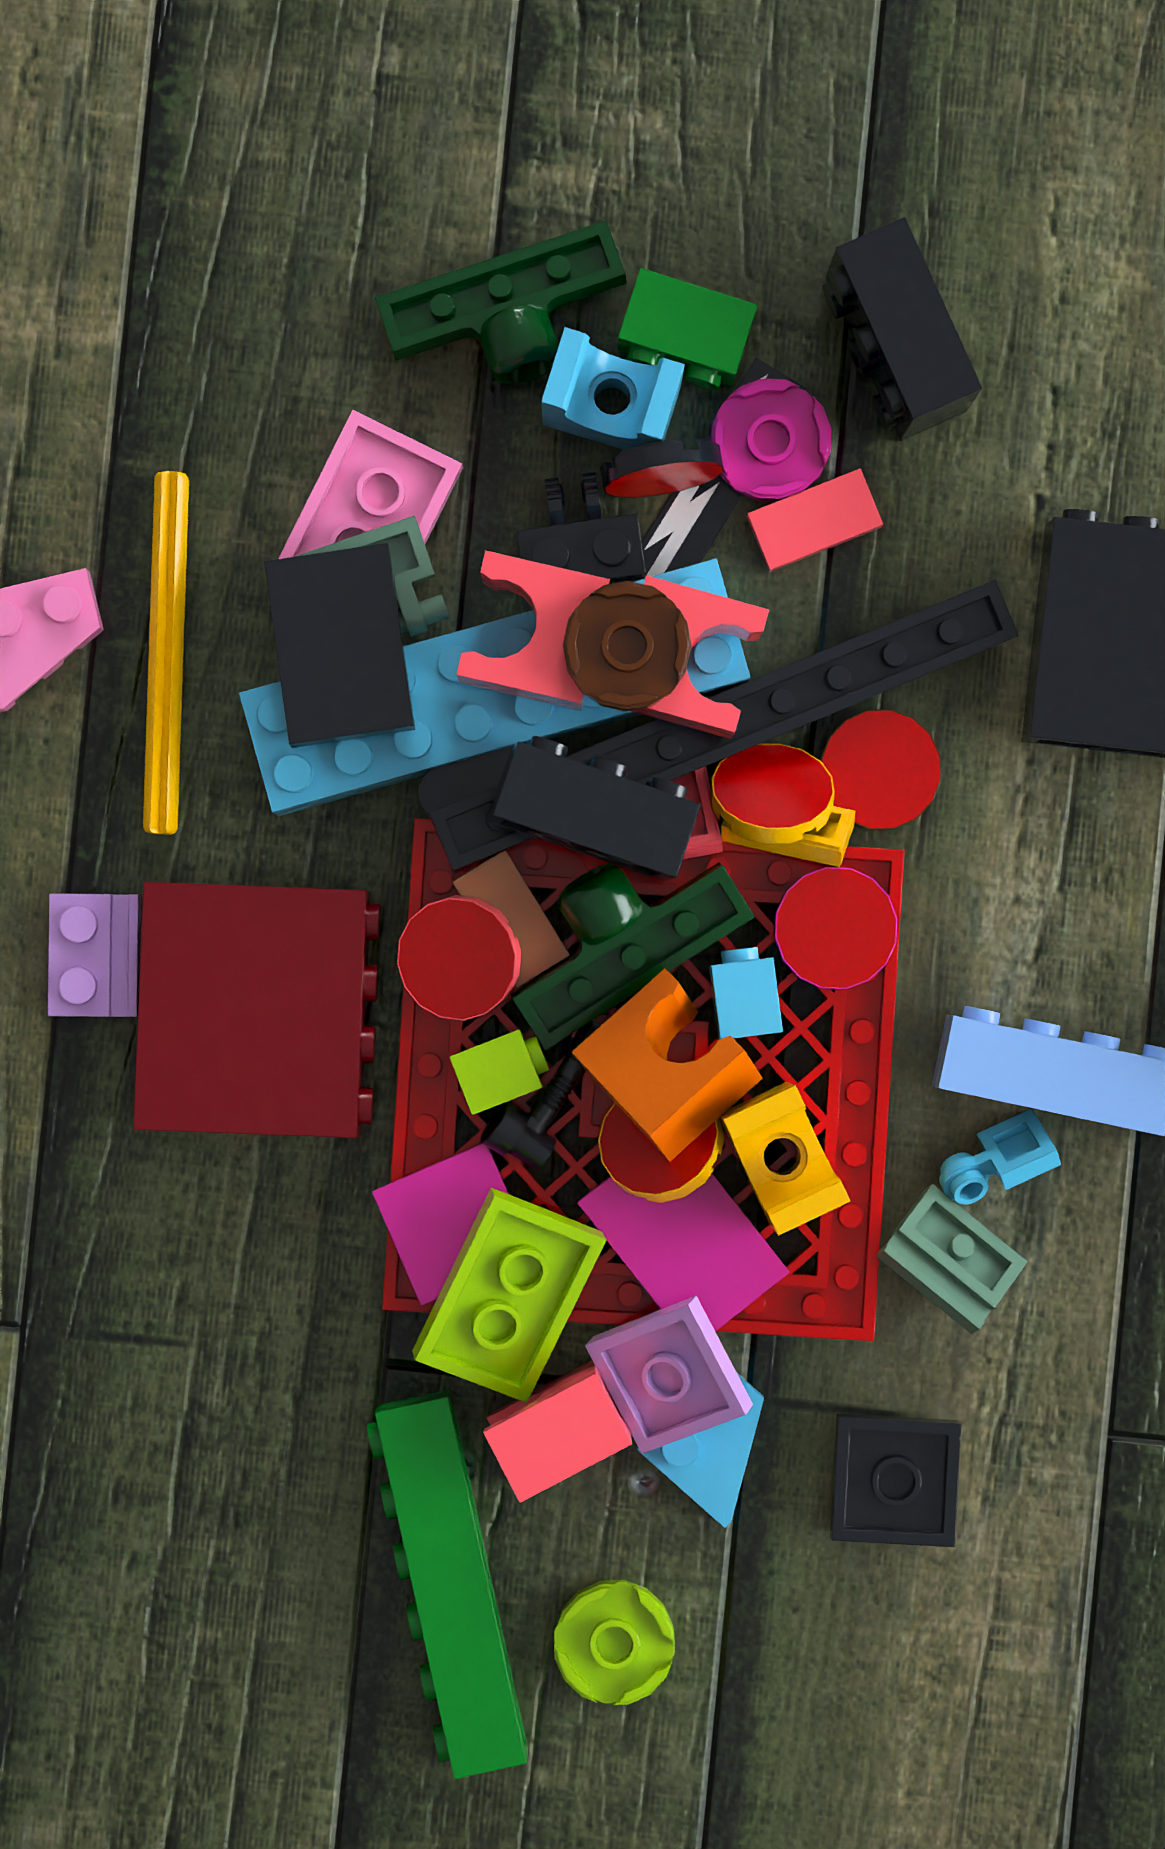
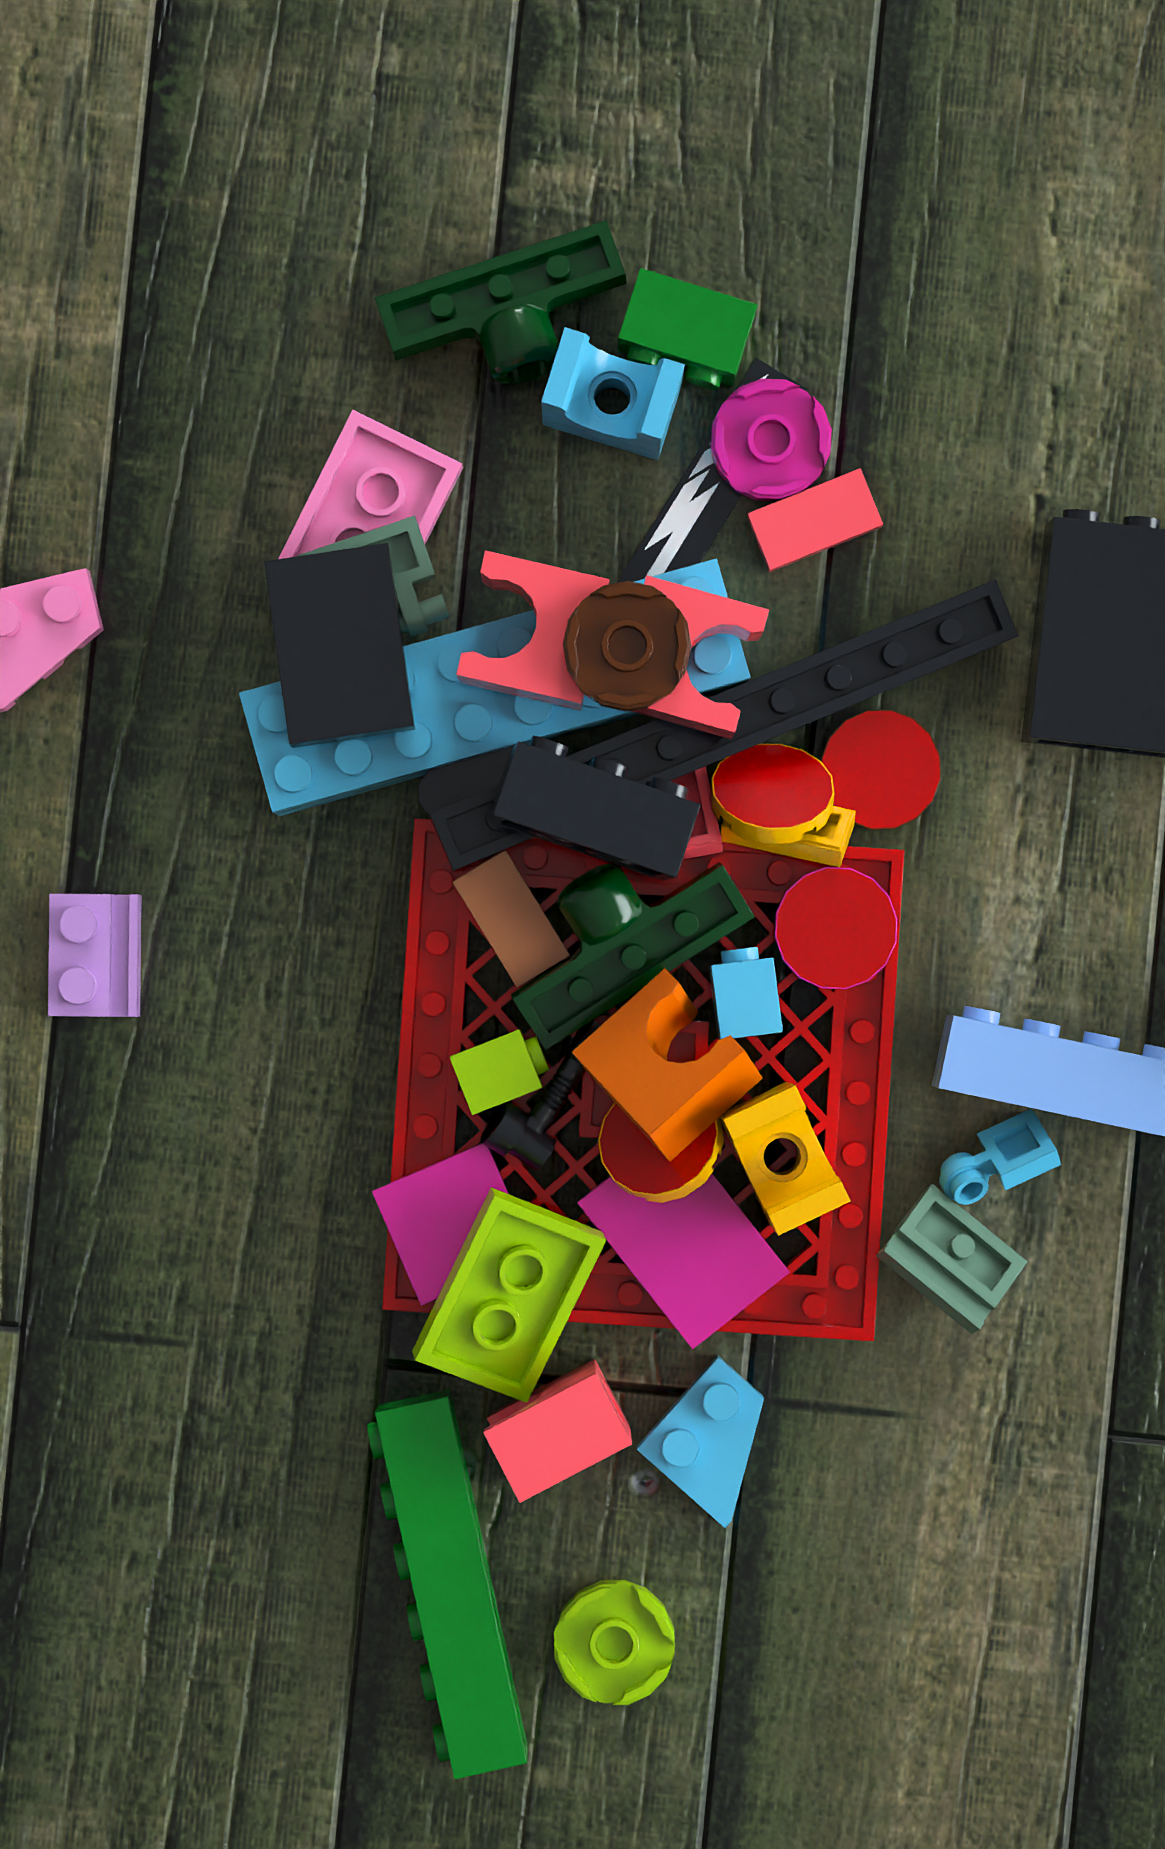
dark red brick [133,882,381,1138] -> none
yellow axle [143,471,189,835] -> none
red tile [397,895,522,1021] -> none
black hinge [517,472,646,582] -> none
lavender plate [585,1295,753,1454] -> none
tile [600,438,724,498] -> none
black brick [822,217,982,441] -> none
black plate [830,1414,962,1547] -> none

